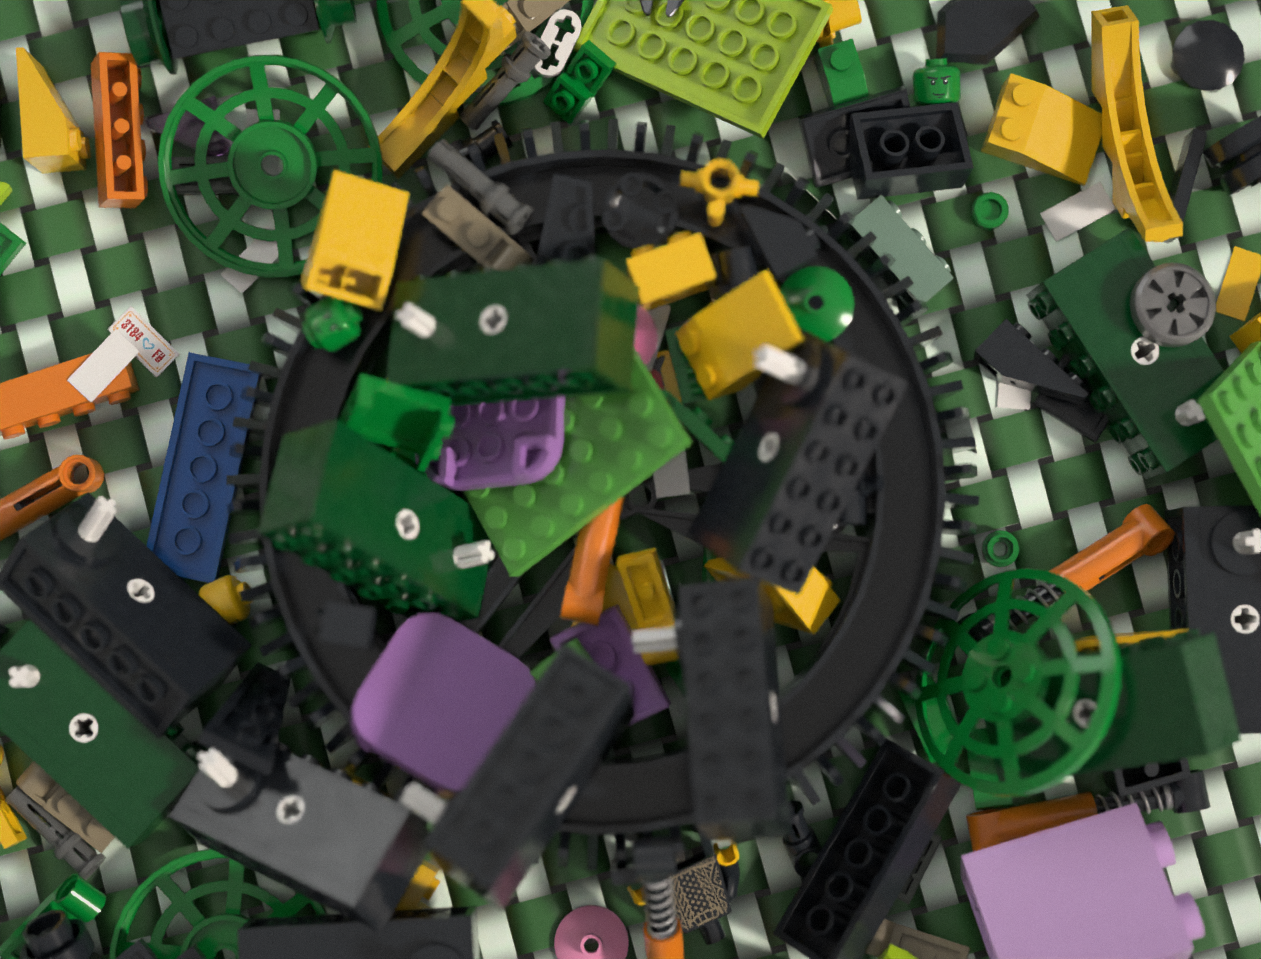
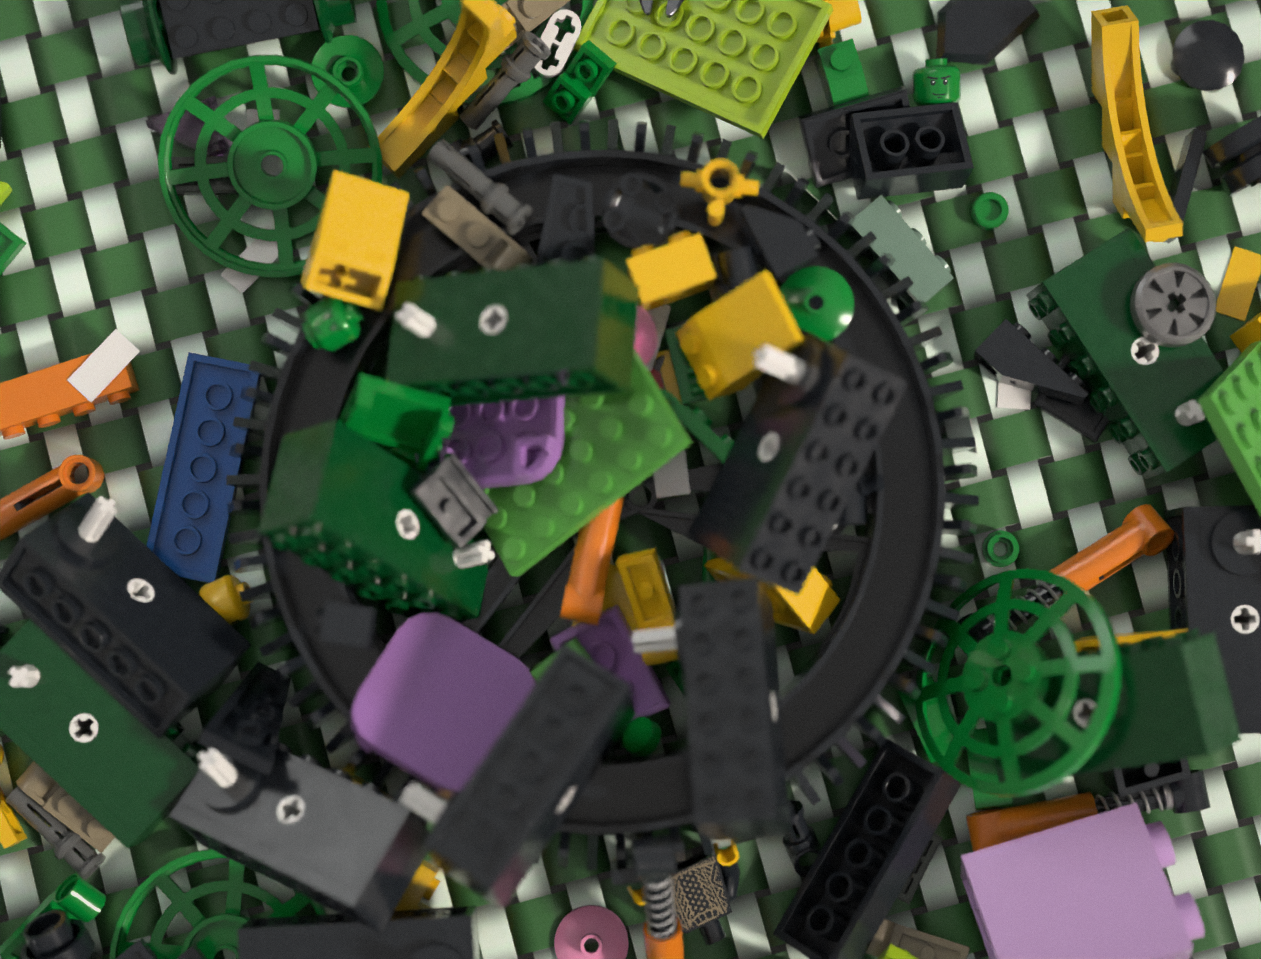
yellow slope [16,47,91,174] -> none
orange brick [91,52,148,208] -> none
white sticker [108,306,180,377] -> none
yellow slope [981,73,1102,186] -> none
white sticker [1040,181,1116,242] -> none
none -> green dish [311,35,384,108]
none -> plate [409,452,499,548]
none -> green tile [623,716,661,757]

